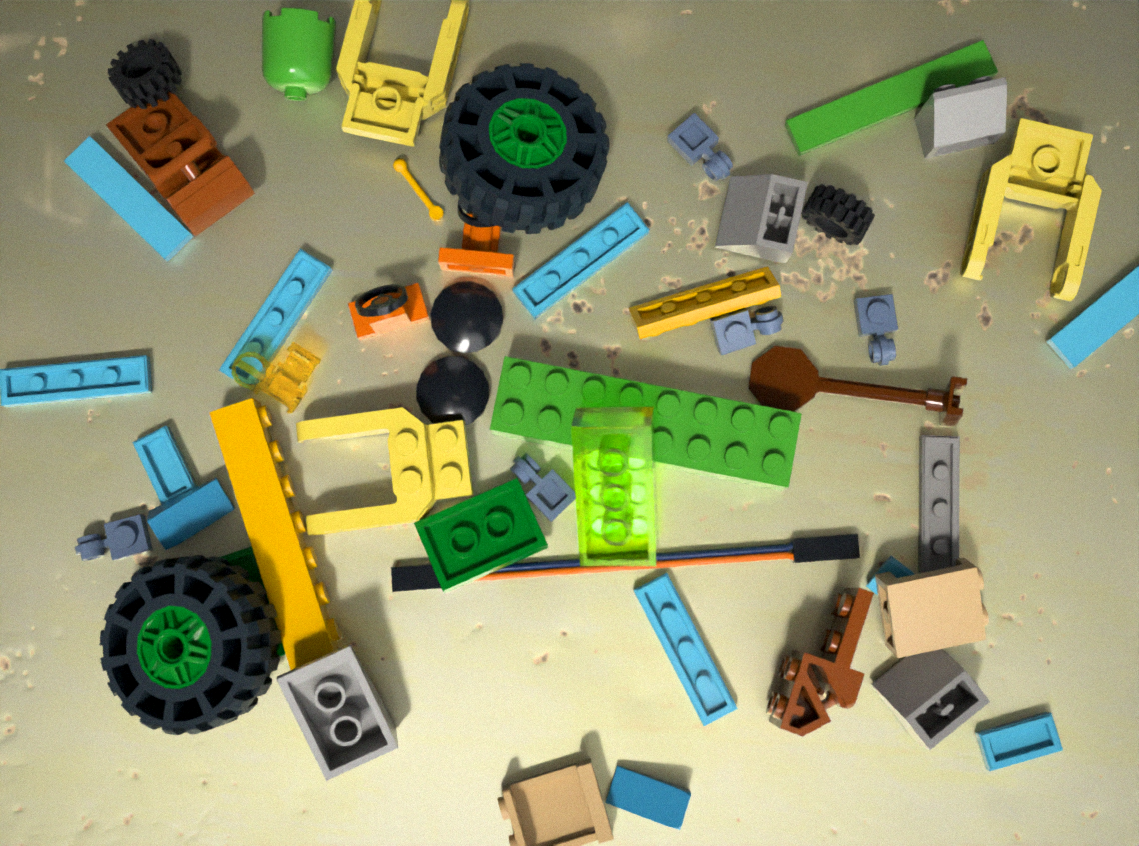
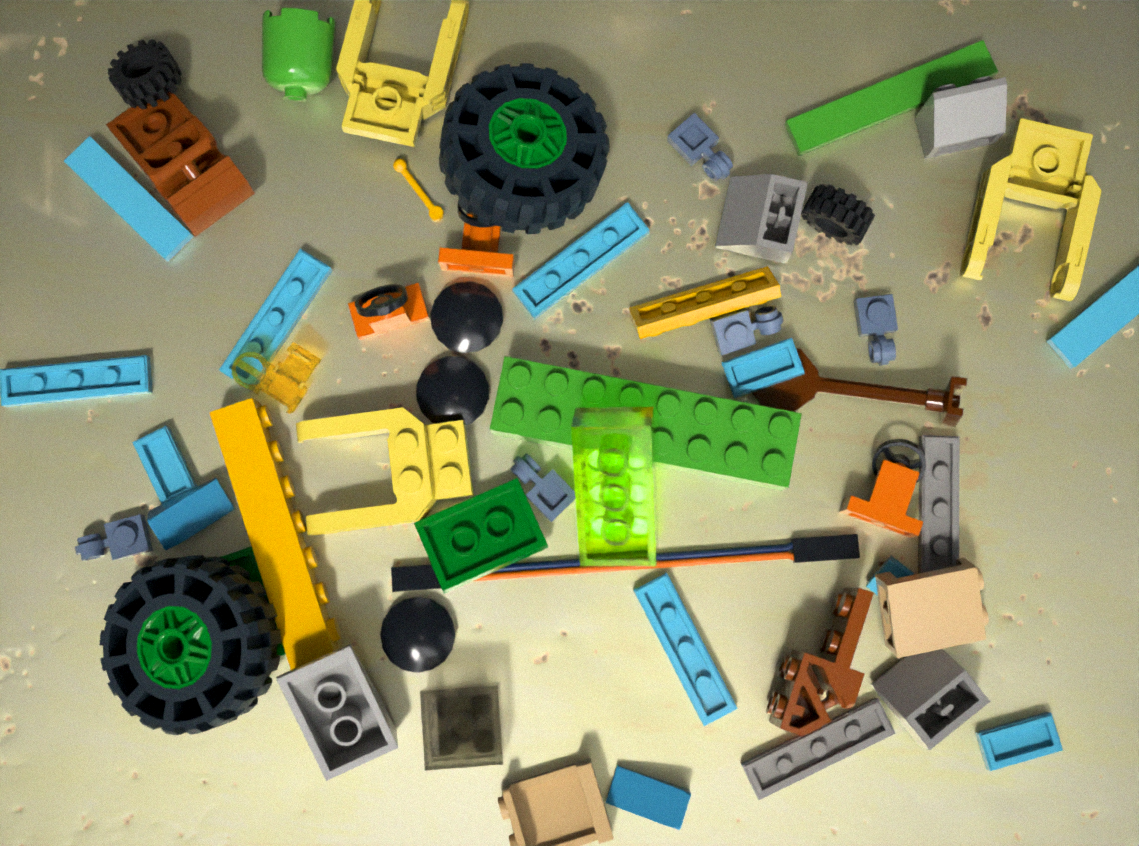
none -> black dish [380,597,455,673]
none -> clear smoke brick [420,682,505,771]
none -> medium azure tile [722,337,805,399]
none -> light grey tile [740,698,896,800]
none -> orange piece [839,439,926,538]

